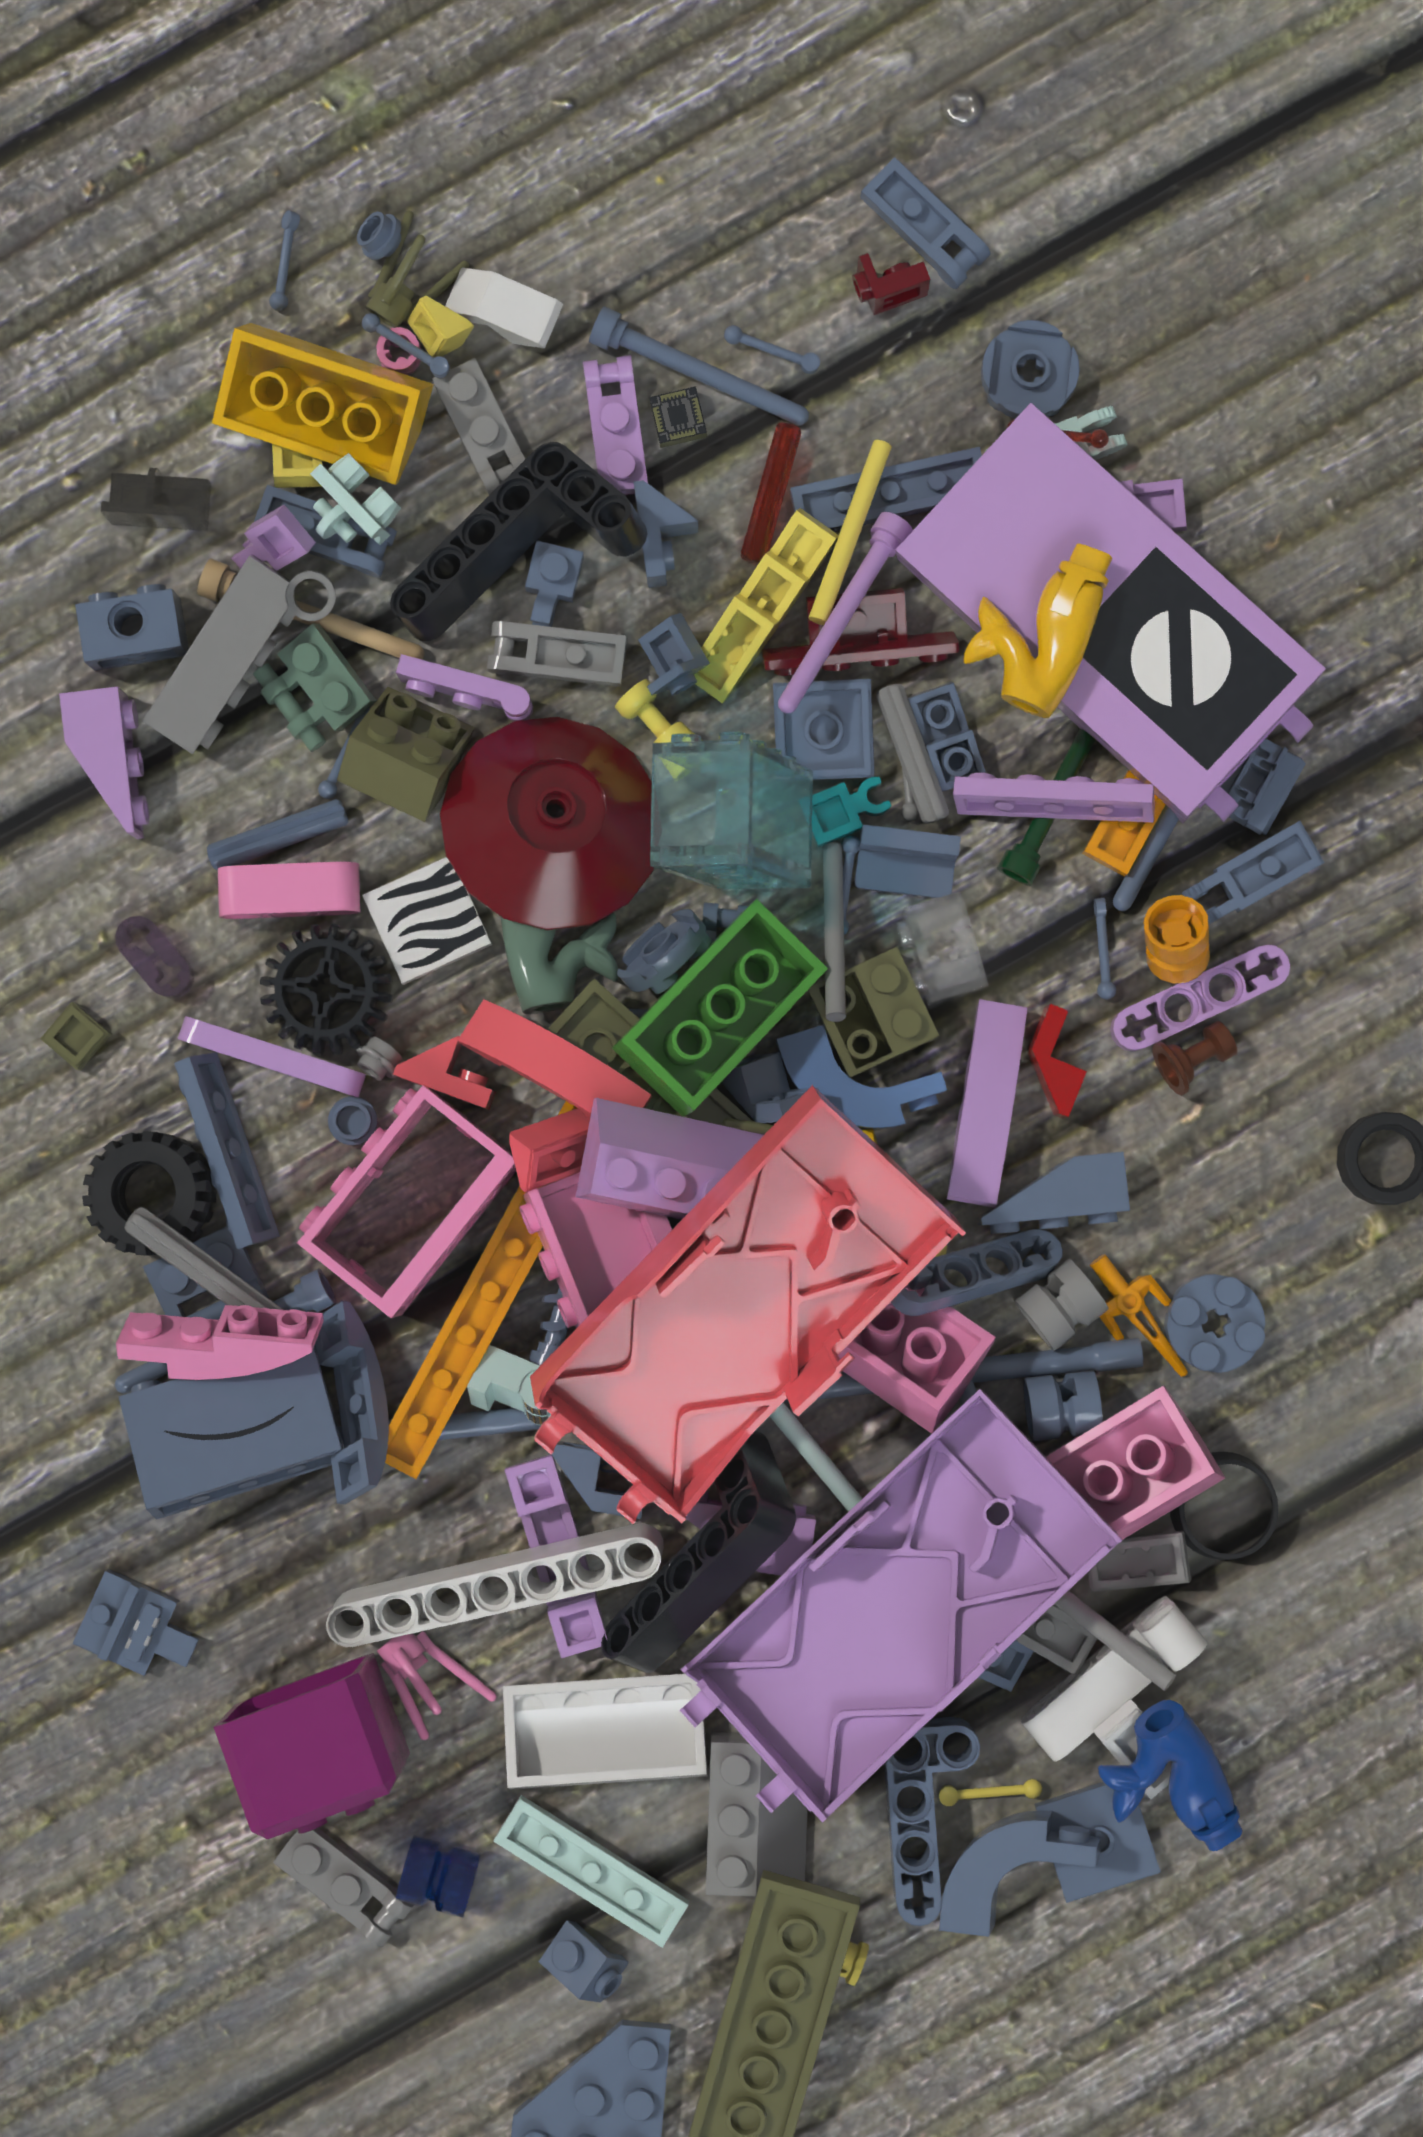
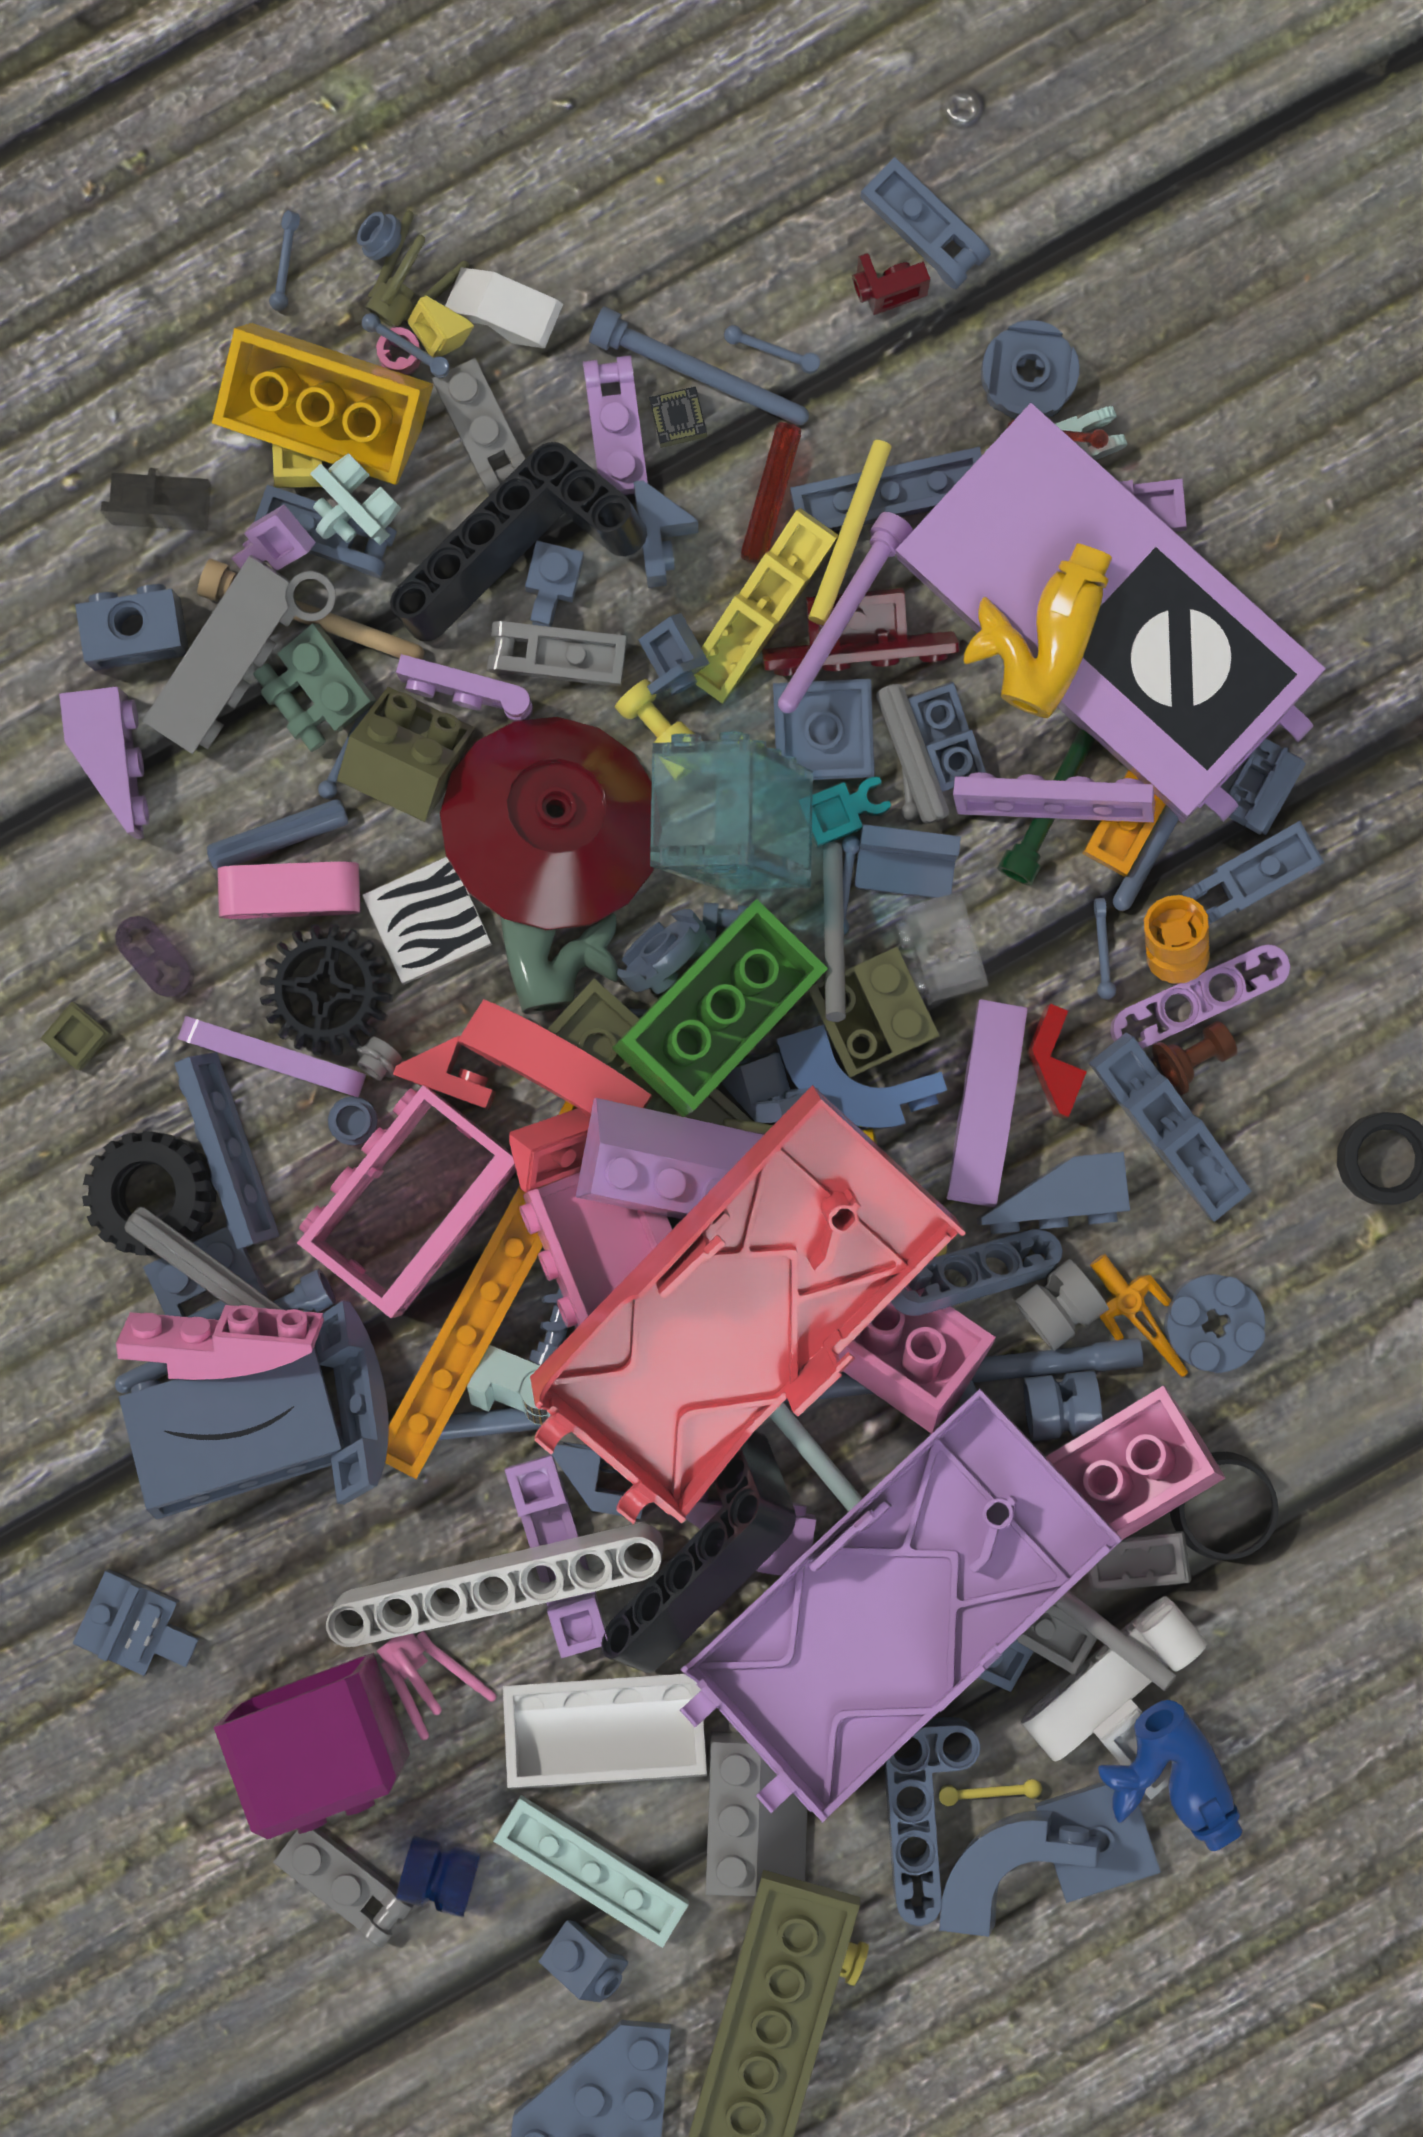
none -> sand blue slope [1089,1032,1252,1222]

